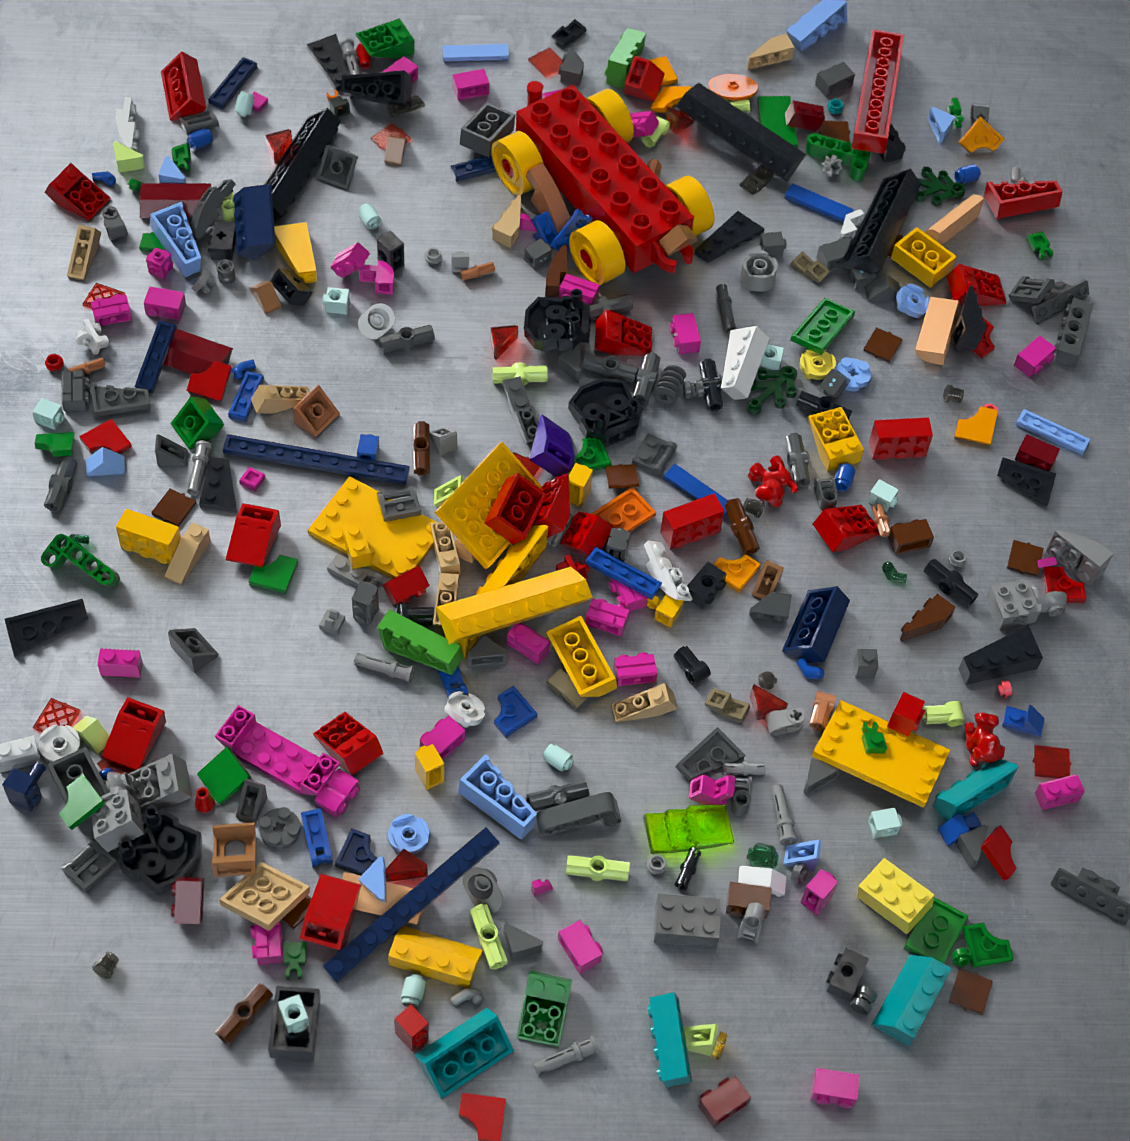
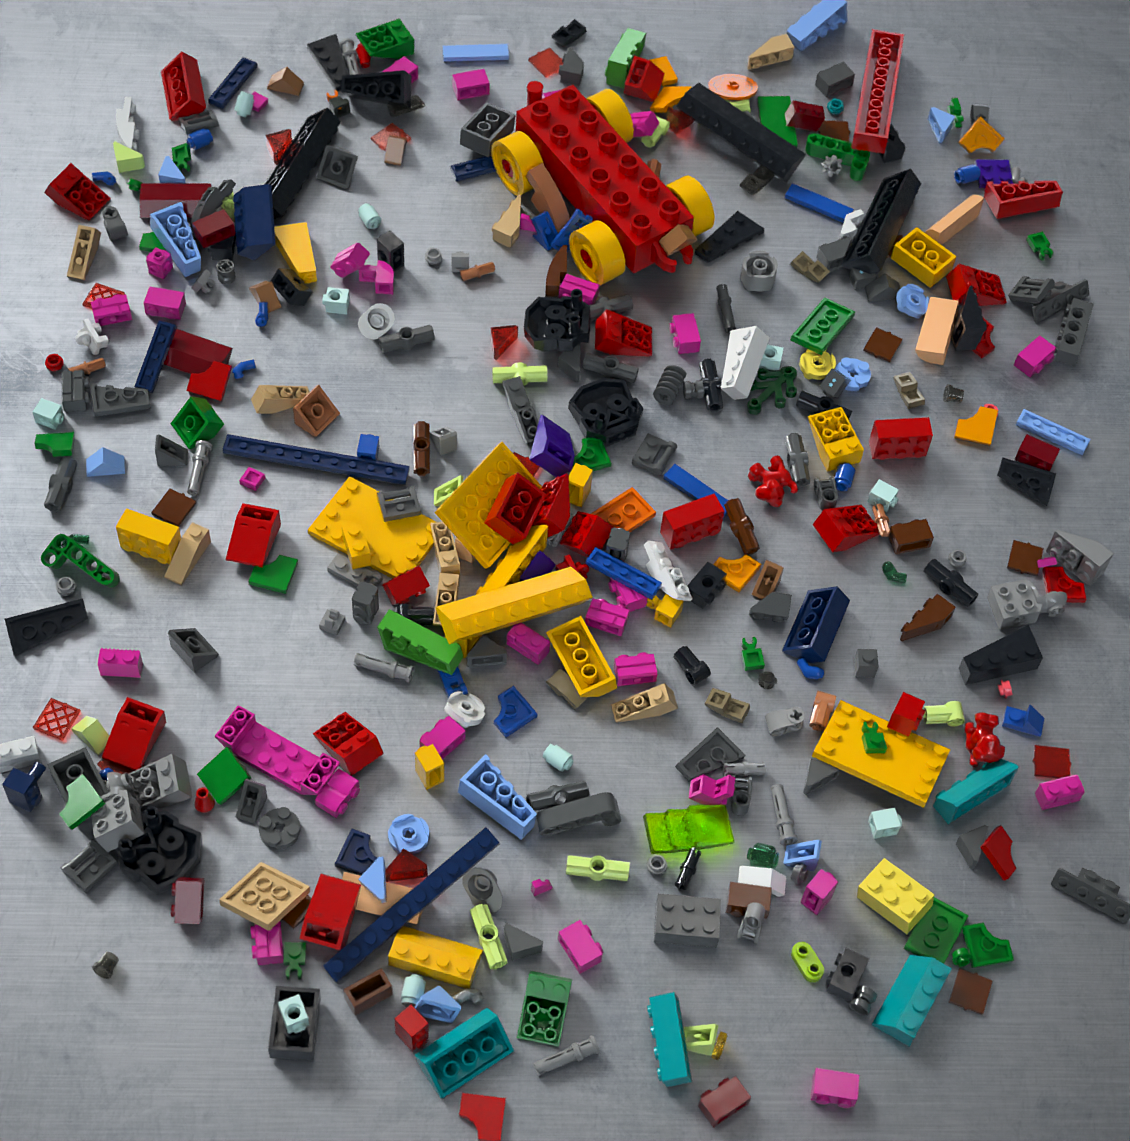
white plate [39,724,81,763] -> none
red tile [79,419,132,454] -> none
black wing [199,457,237,512] -> none
medium nougat panel [212,823,256,877] -> none
reddish brown piece [215,983,273,1046] -> none
blue tile [228,371,264,421] -> none
blue plate [301,808,333,867] -> none
dark grey brick [524,239,552,270] -> none
reddish brown piece [605,464,639,489] -> none
dark grey piece [633,352,661,405] -> none
clear smoke piece [743,498,765,518] -> none
clear red slope [750,684,788,720] -> none
dark grey brick [759,232,787,257] -> none
dark green plant [915,166,965,206] -> none
blue slope [938,812,982,847] -> none
none -> light grey plate [56,577,76,596]
none -> dark red brick [192,209,235,248]
none -> blue arm [255,302,268,327]
none -> medium nougat slope [267,67,304,96]
none -> reddish brown piece [343,968,393,1016]
none -> light blue slope [414,985,461,1023]
none -> dark purple slope [520,550,556,582]
none -> green plate [741,637,765,671]
none -> lime plate [791,942,824,983]
none -> dark tan slope [894,372,925,409]
none -> dark purple plate [975,159,1013,188]

